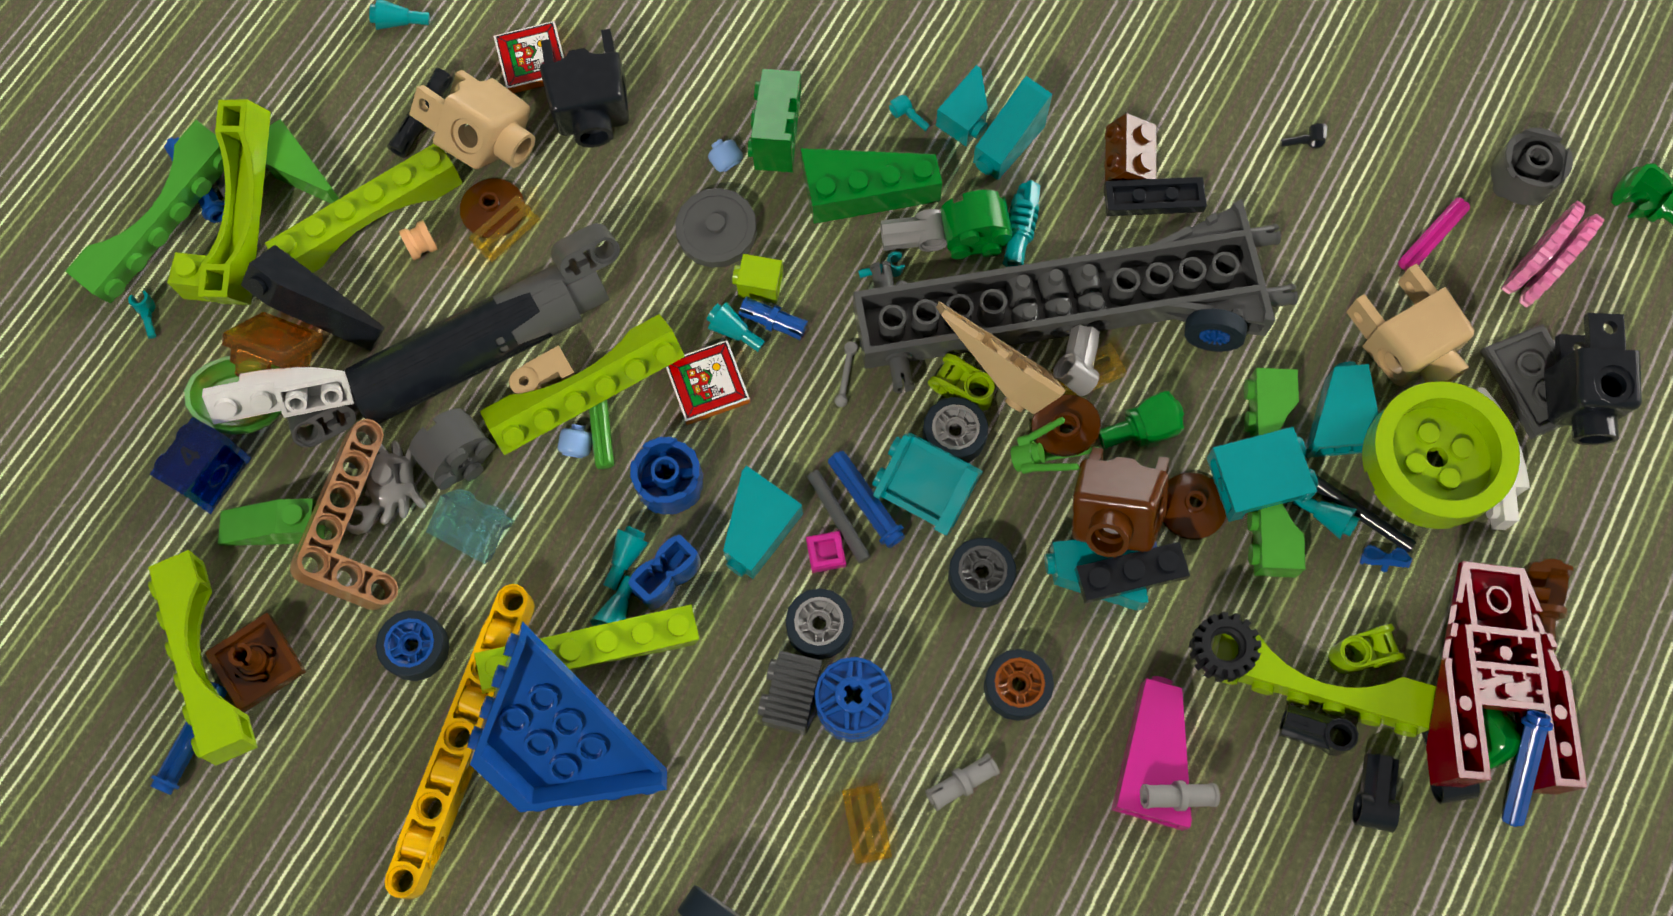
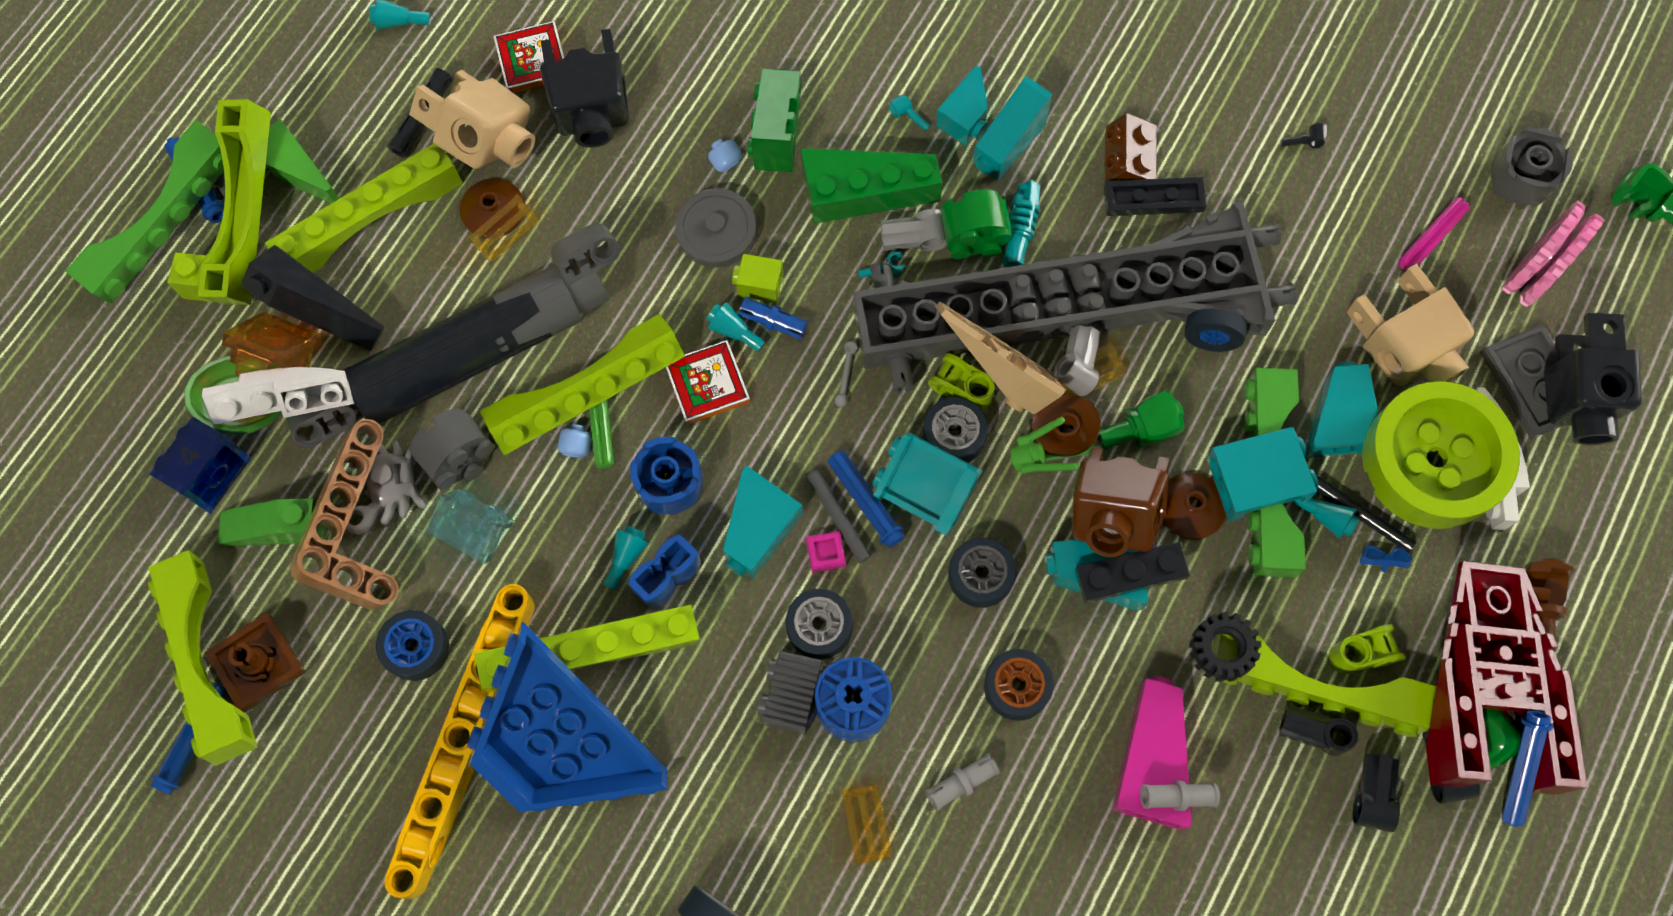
teal hand [128,290,156,339] -> none
light nougat wheel [399,220,438,261] -> none
tan leg [509,345,575,394] -> none
teal cone [590,576,632,626] -> none

